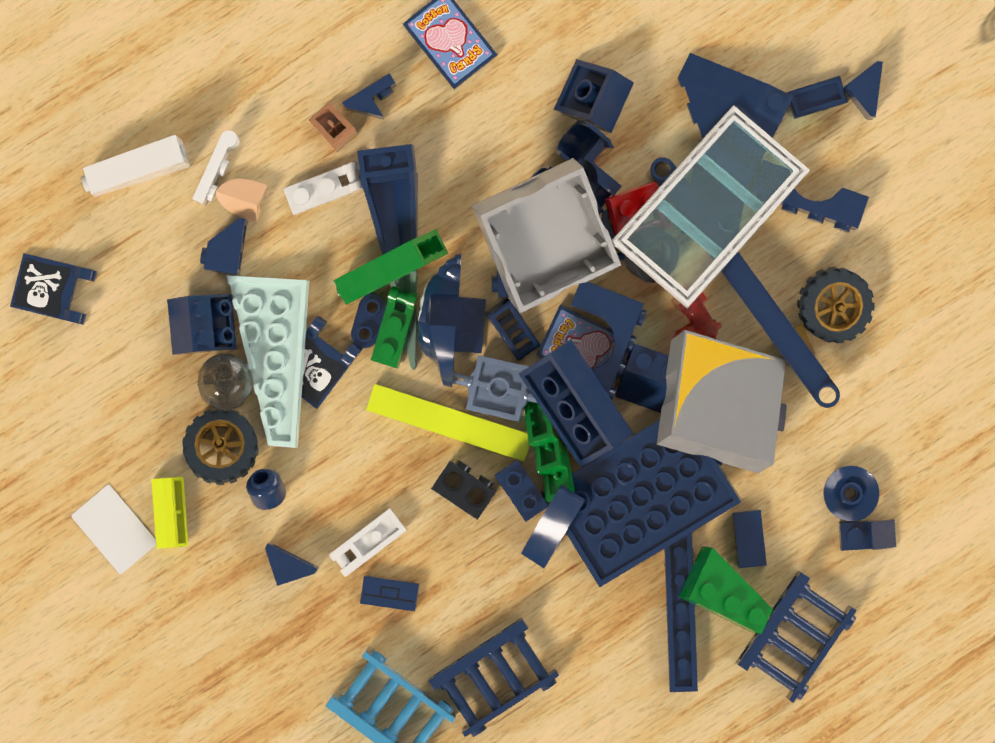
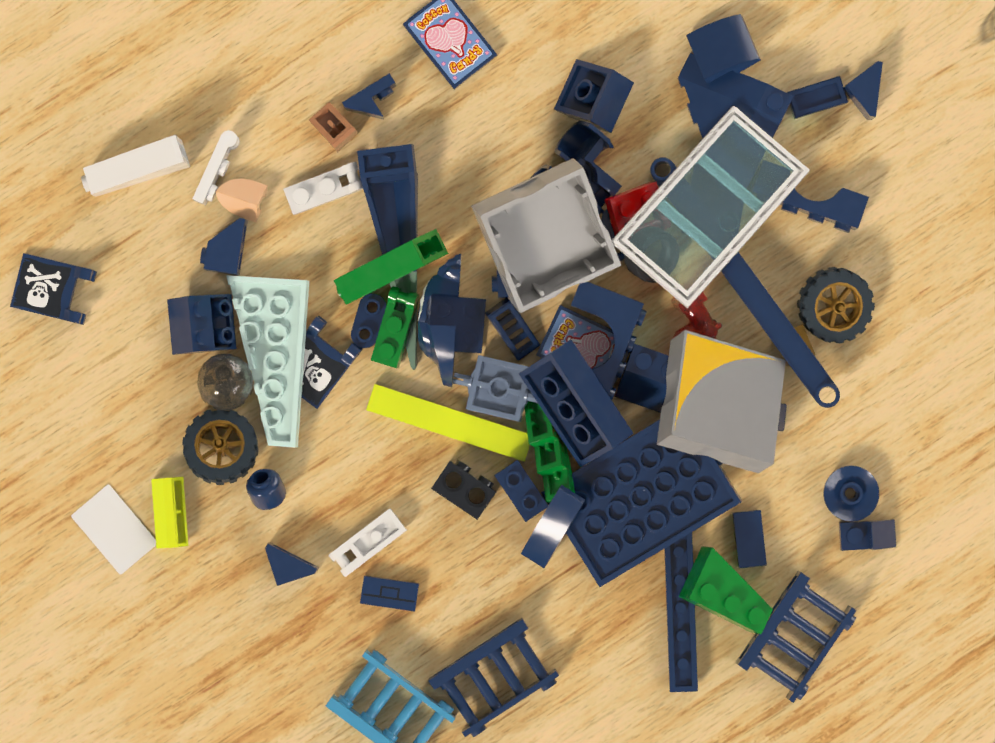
none -> dark blue slope [686,14,761,84]

